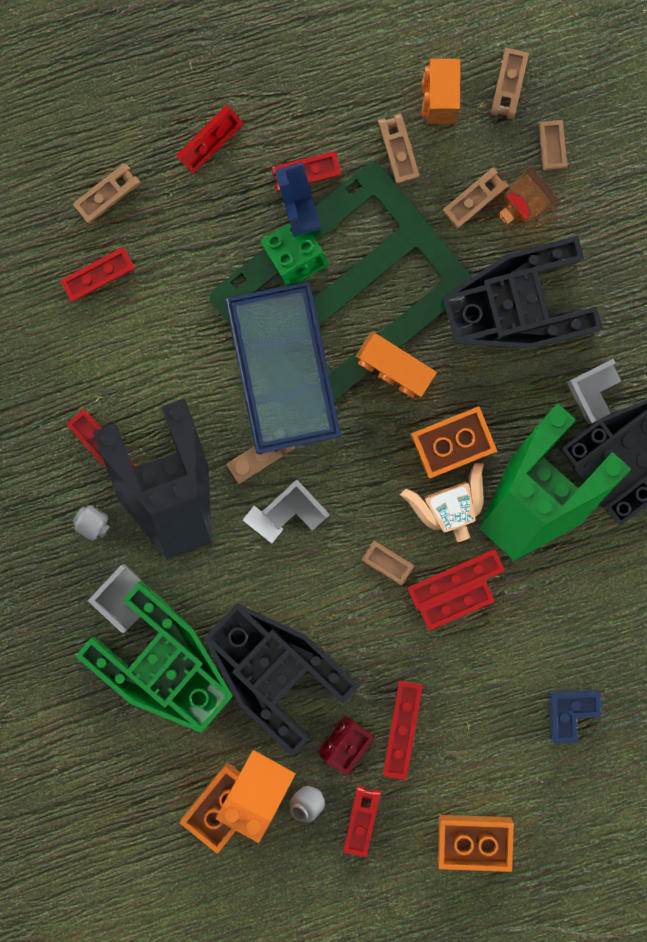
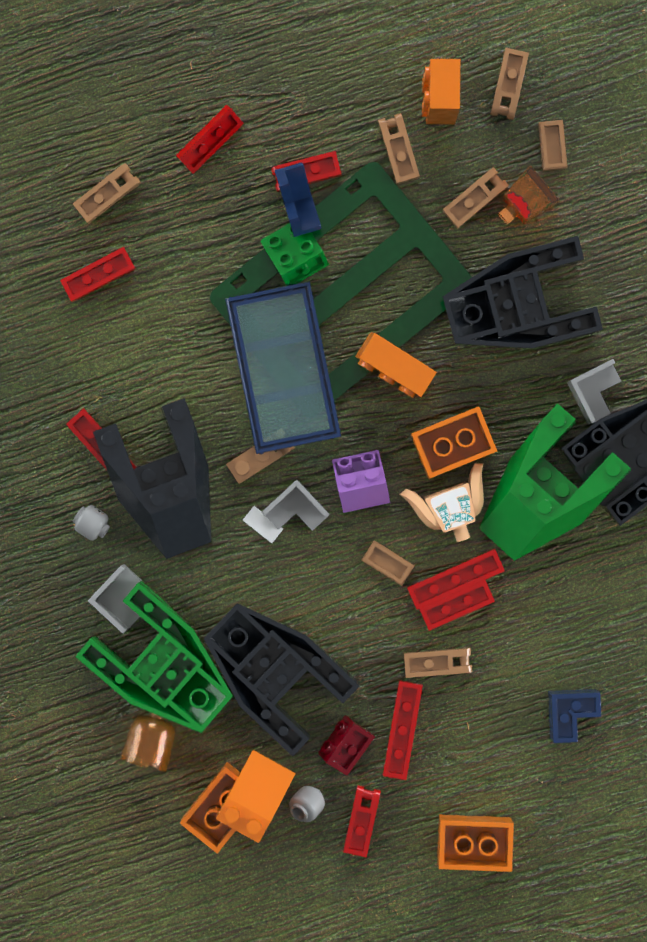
none -> clear orange cylinder [120,713,176,772]
none -> medium lavender slope [332,450,390,513]
none -> medium nougat plate [404,648,473,678]

